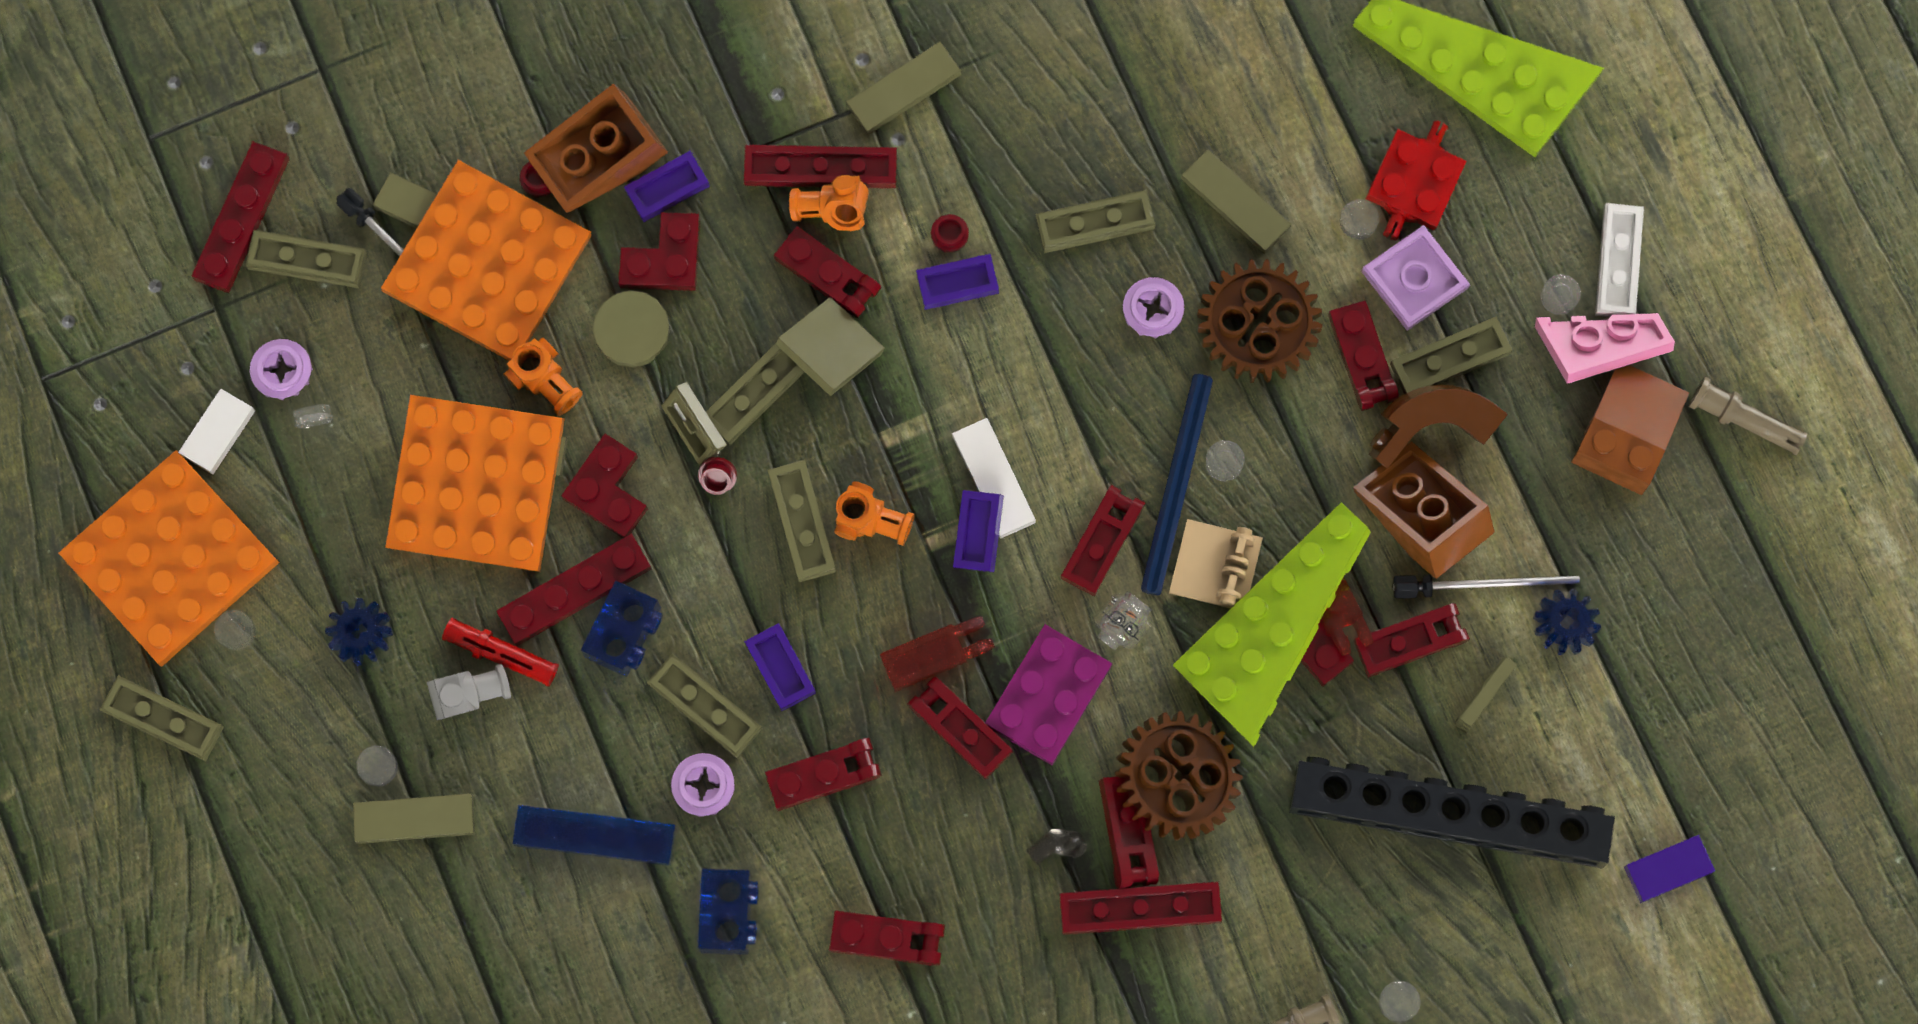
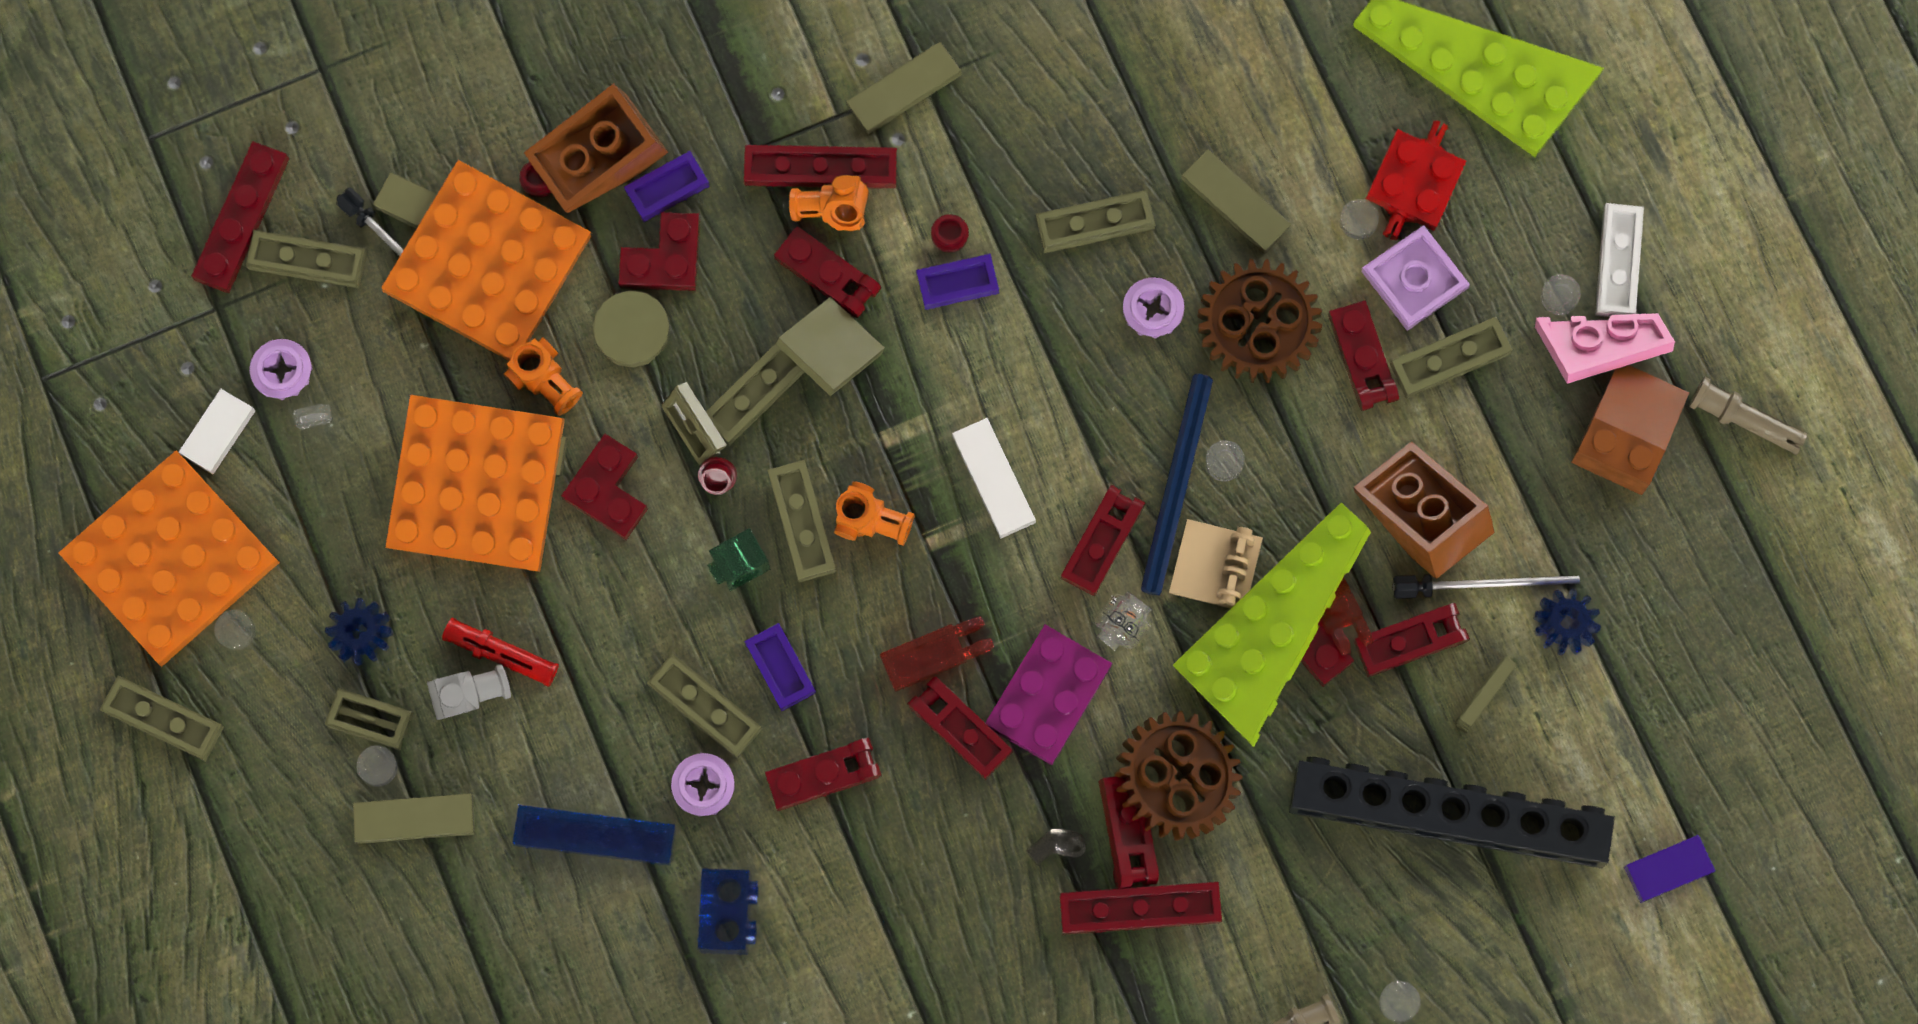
dark red plate [496,533,652,646] -> none
clear blue brick [581,580,663,677] -> none
dark red plate [829,911,945,966] -> none
dark purple tile [953,490,1004,573] -> none
reddish brown arch [1368,385,1508,468] -> none
none -> olive tile [325,688,413,750]
none -> clear green brick [707,528,771,592]

